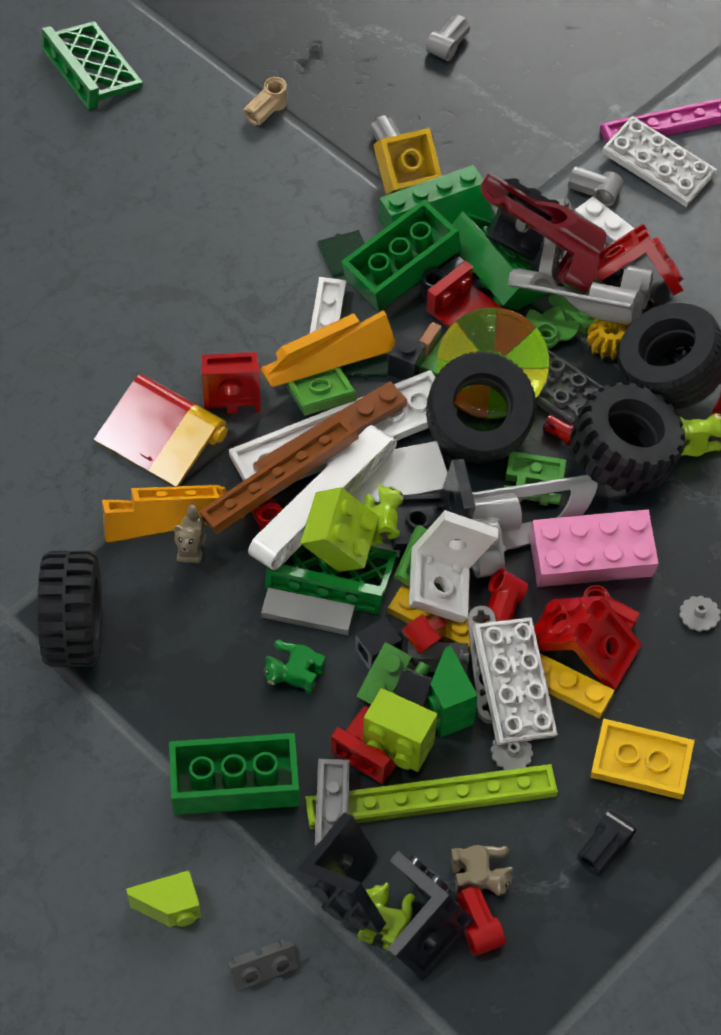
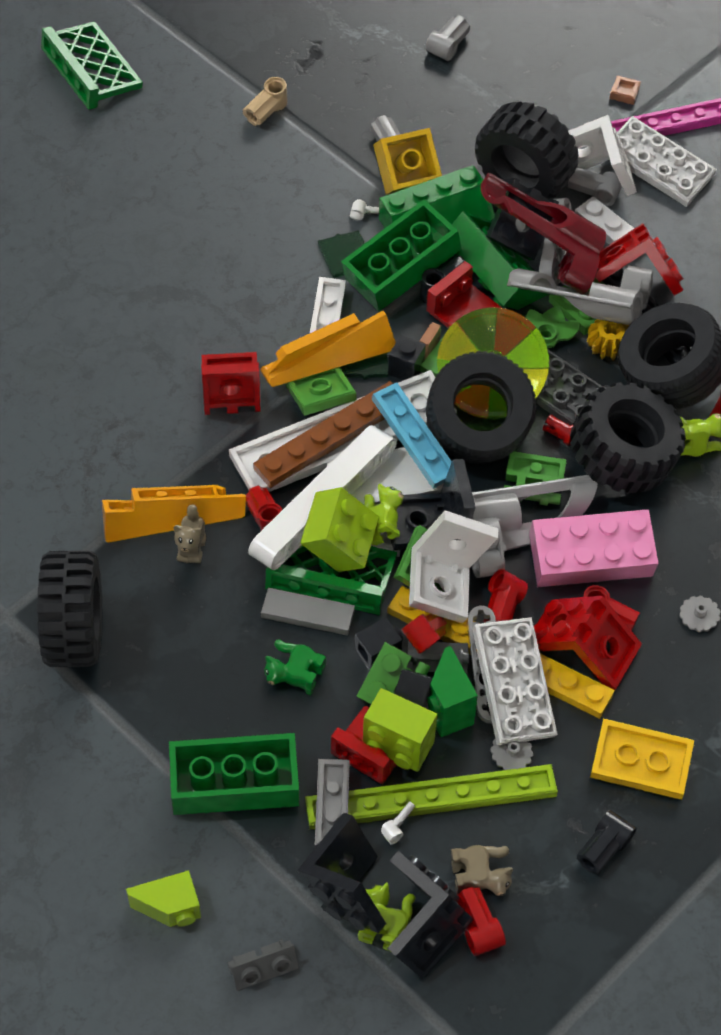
door [94,374,228,487] -> none
dark orange plate [199,416,359,535] -> none
none -> white hand [350,199,379,221]
none -> medium azure plate [372,382,452,489]
none -> white hand [381,801,415,845]
none -> black tyre [475,101,579,200]
none -> white bracket [568,115,637,196]
none -> nougat tile [609,75,641,105]

